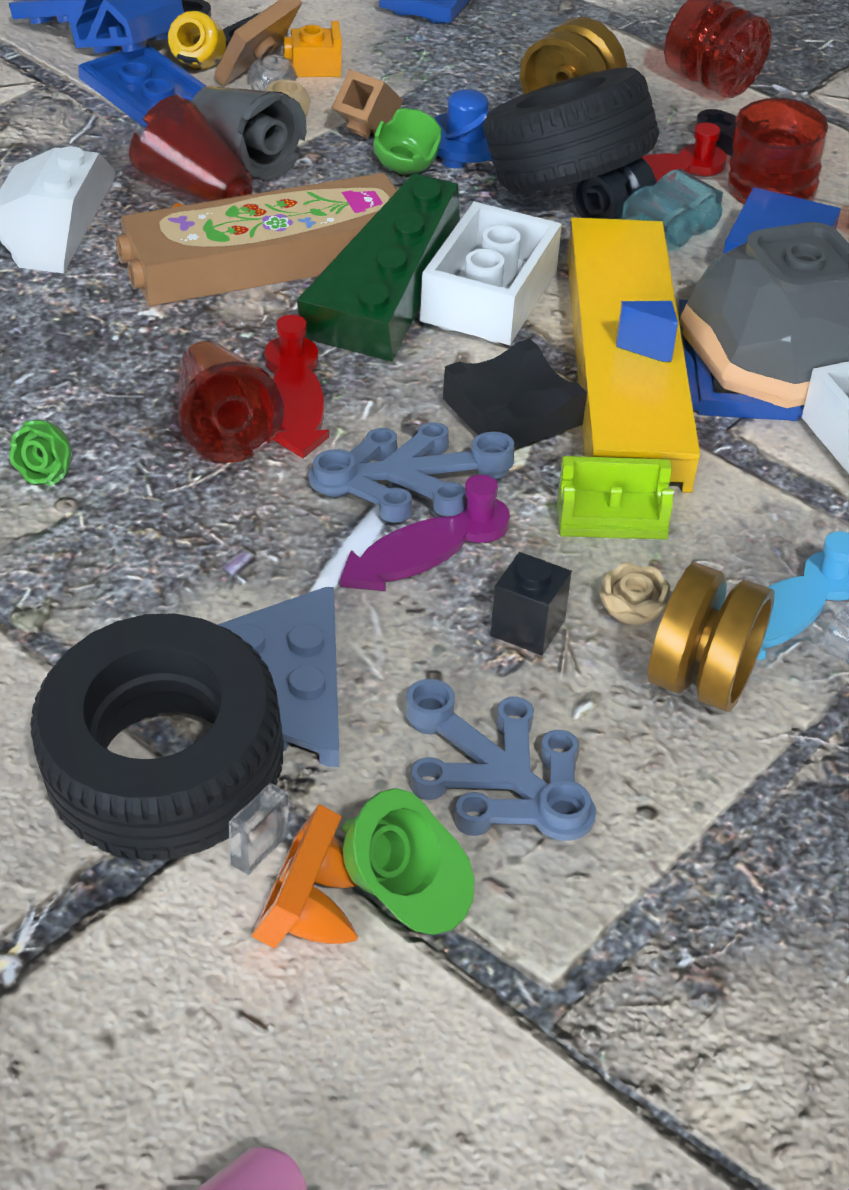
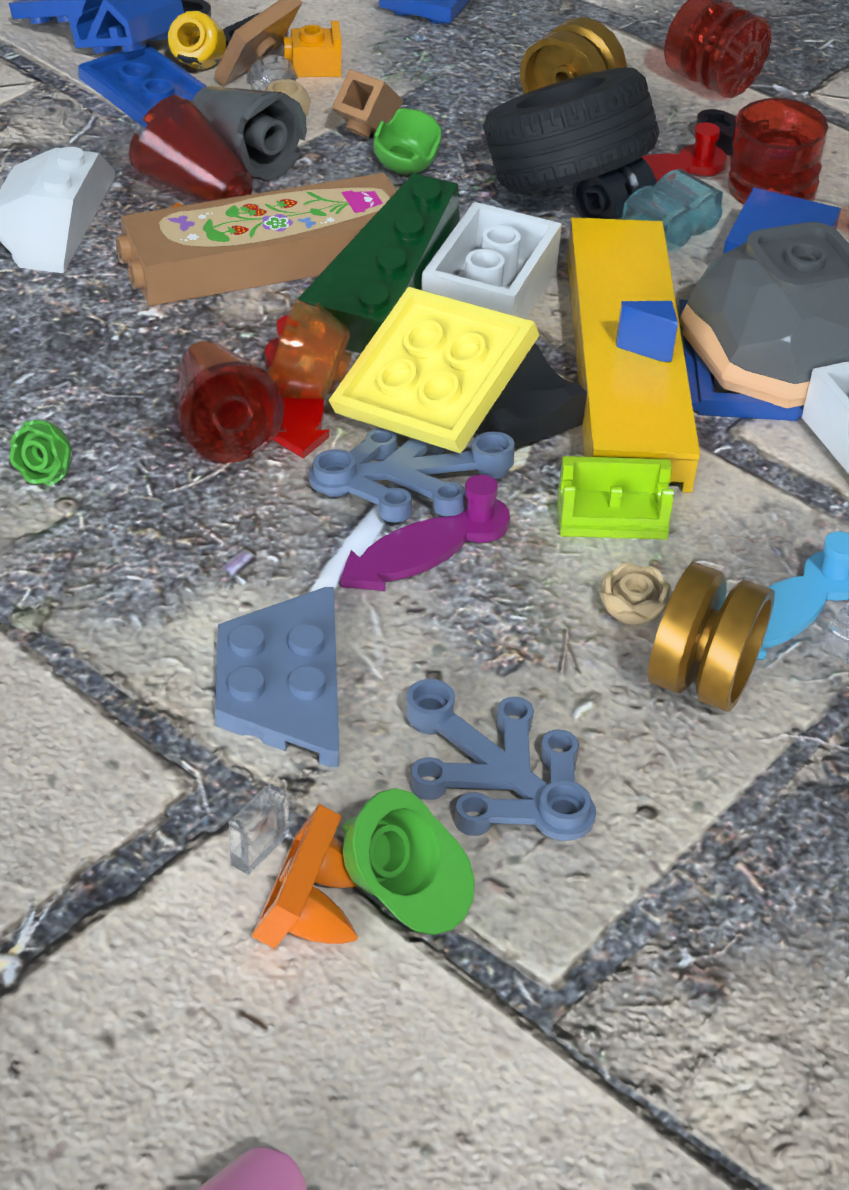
black tyre [30,613,284,860] -> none
blue plate [434,89,492,169] -> none
black brick [490,552,572,656] -> none
none -> clear orange cone [263,299,352,400]
none -> light yellow plate [329,287,539,454]

